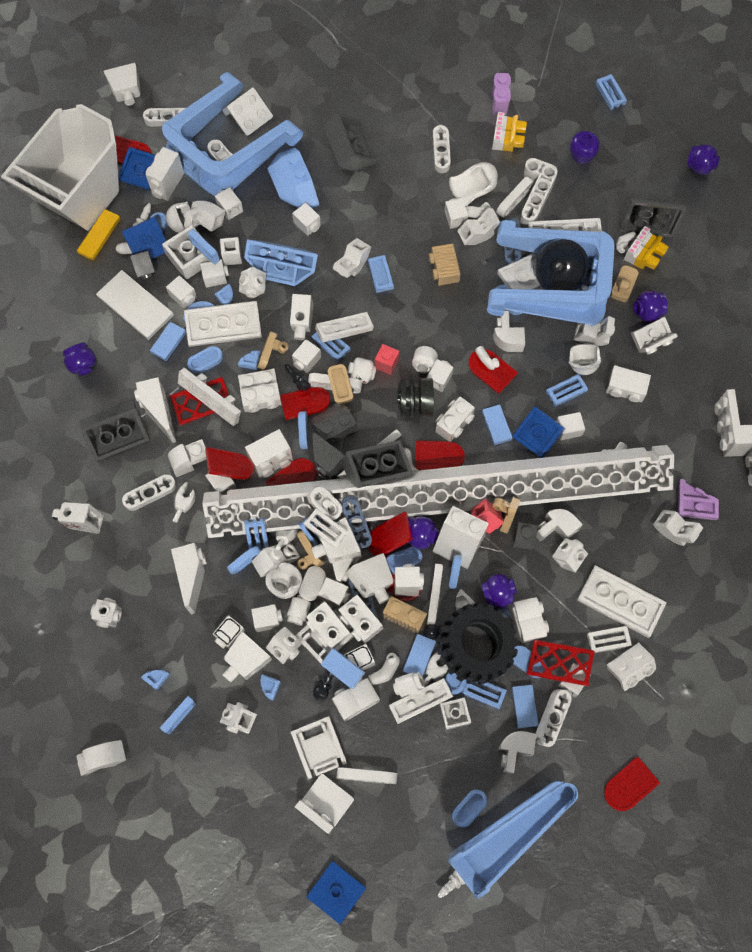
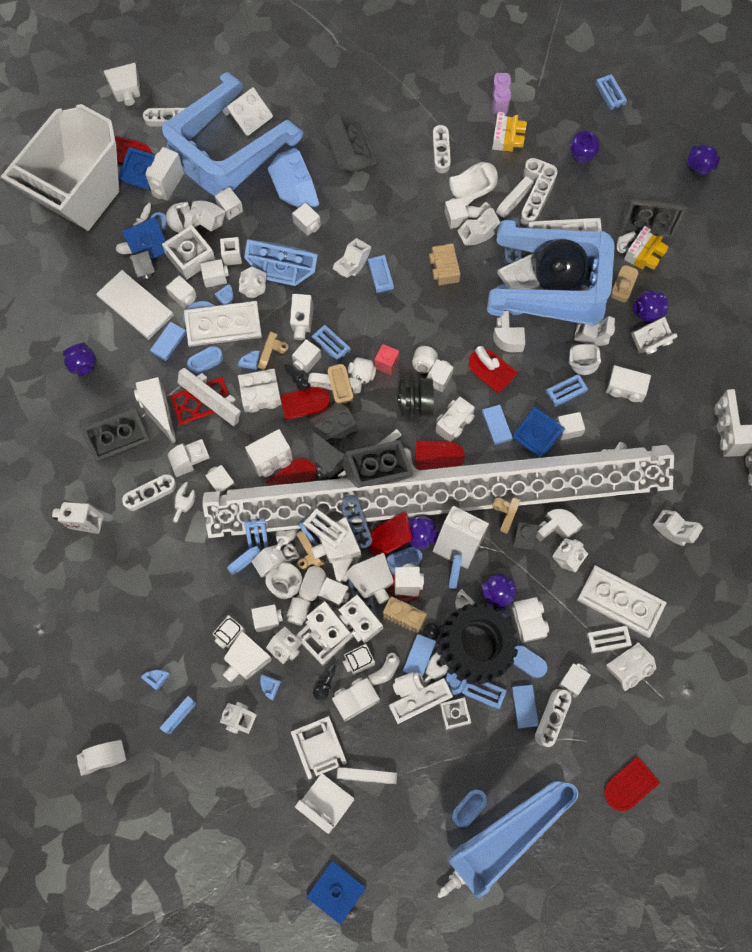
yellow tile [77,209,121,261] -> none
white brick [90,598,122,628] -> none
white slope [171,543,207,614] -> none
light blue tile [188,229,220,265] -> none
red window [205,447,254,479] -> none
white piece [208,139,233,161] -> none
light blue tile [298,411,309,449] -> none
white plate [307,486,342,520] -> none
white plate [315,312,374,343] -> none
light blue tile [321,648,365,689] -> none
white tile [427,564,443,625] -> none
coral brick [471,498,504,534] -> none
white brick [499,731,537,774] -> none
red window [526,640,595,686] -> none
lavender wing [678,479,719,520] -> none

